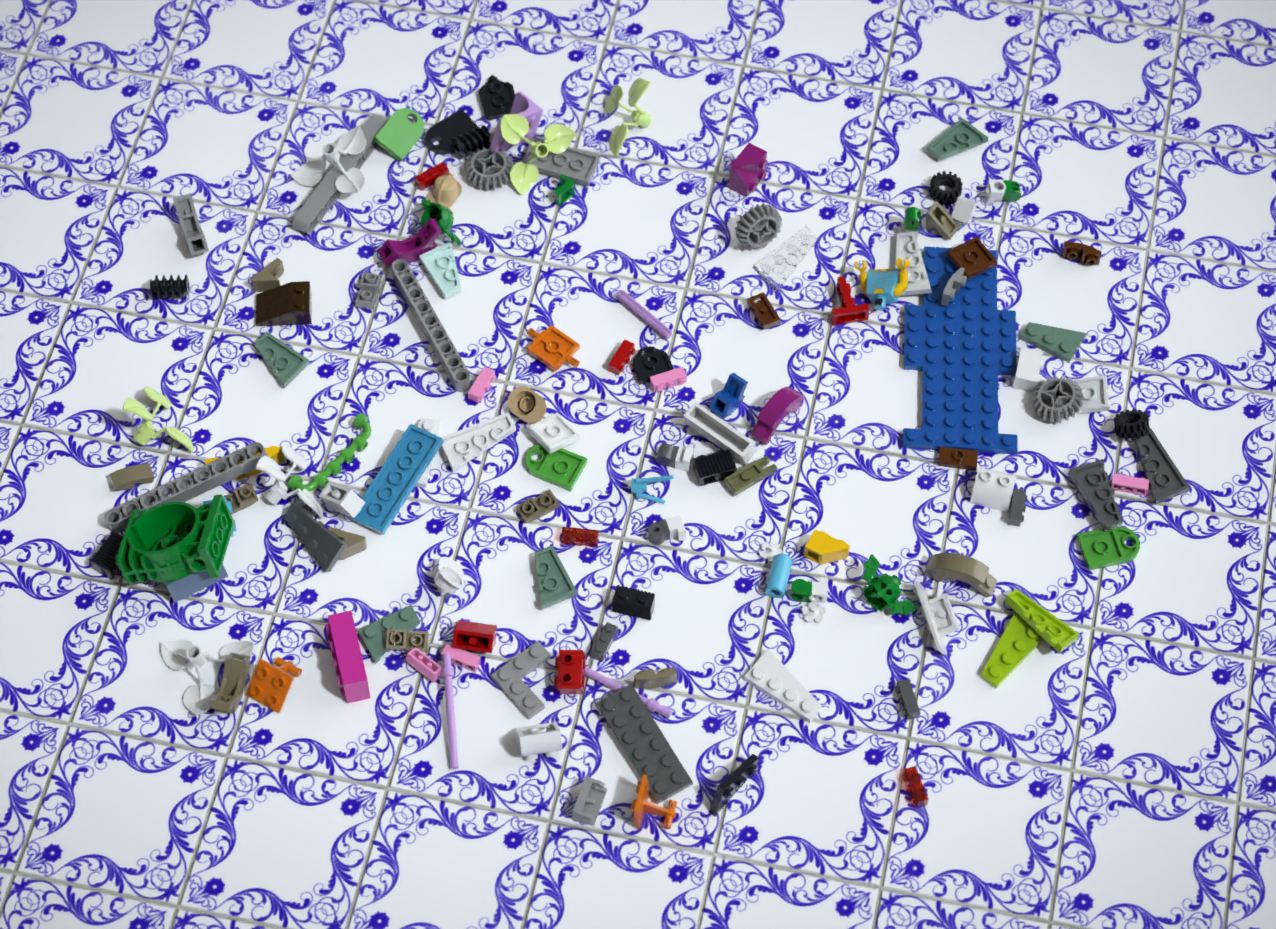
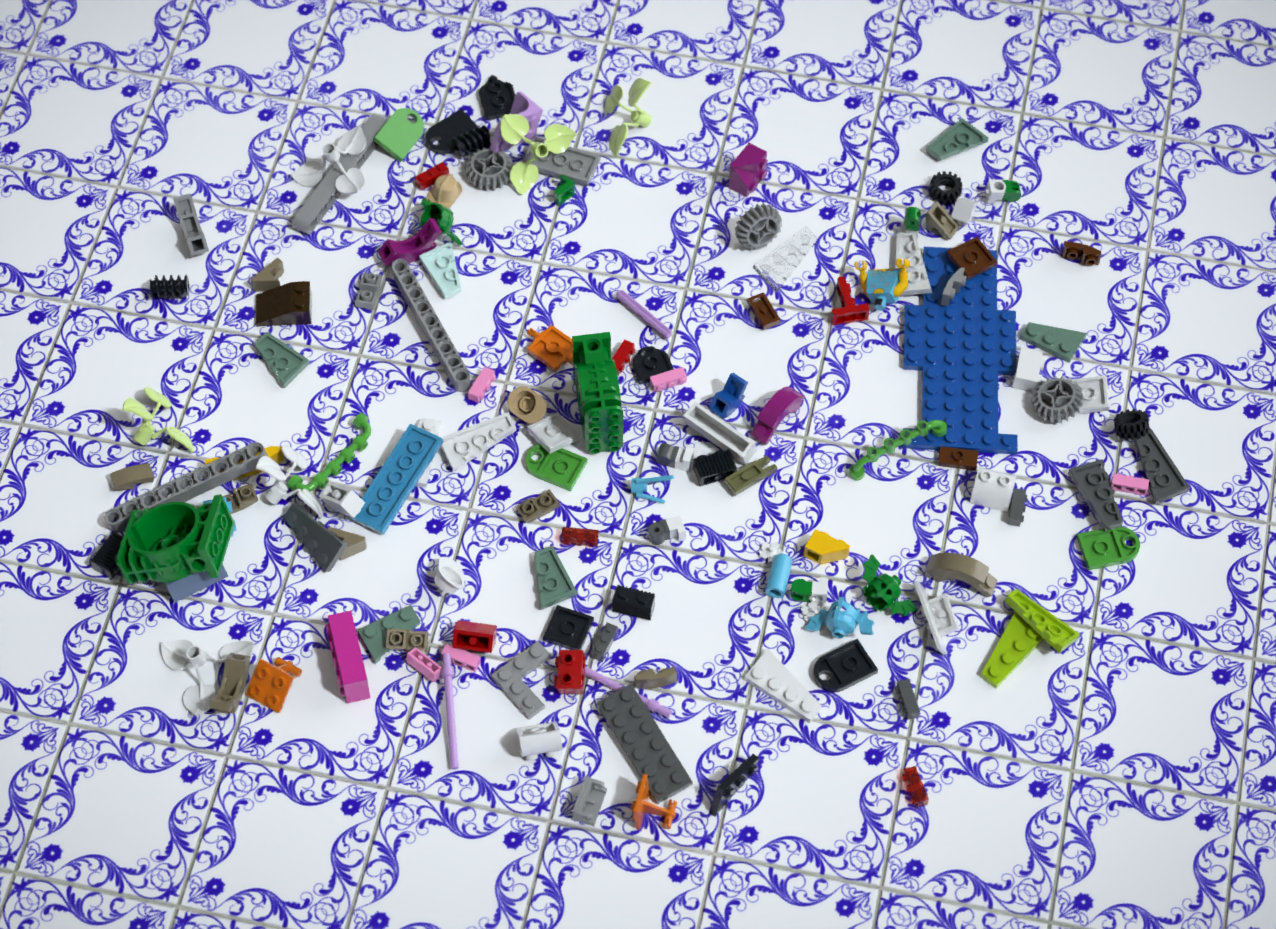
none -> black tile [543,605,594,650]
none -> green brick [572,332,623,454]
none -> medium azure helmet [805,597,874,638]
none -> black tile [813,639,878,693]
none -> bright green bar [849,420,947,481]

